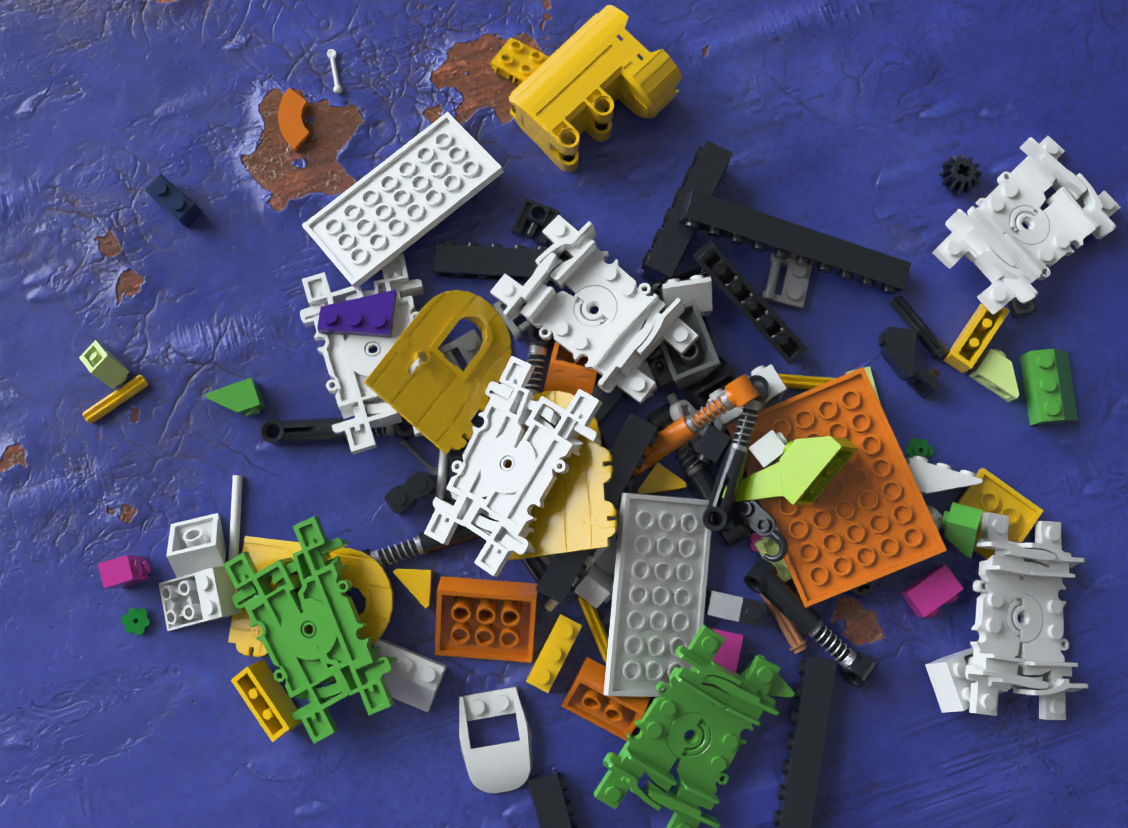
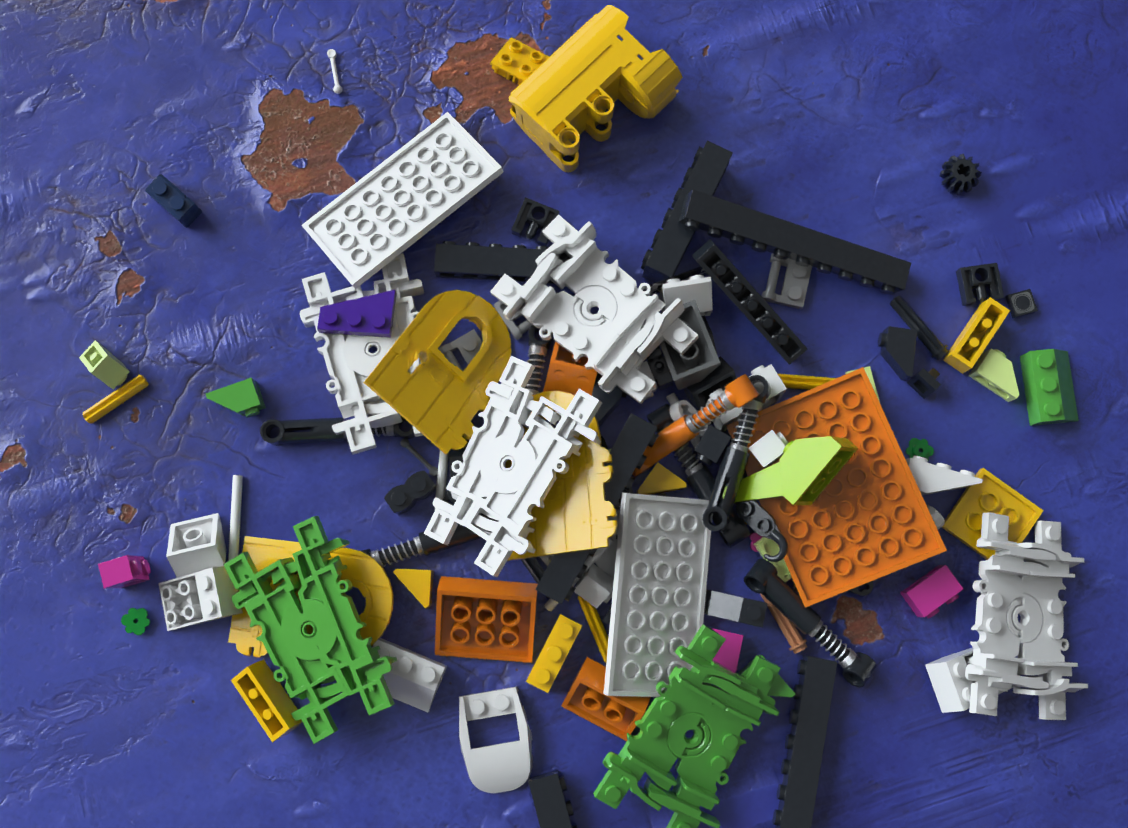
orange tile [278,88,311,152] -> none
white piece [932,136,1121,315] -> none
bright green slope [941,502,983,558] -> none
none -> black brick [956,263,1004,306]

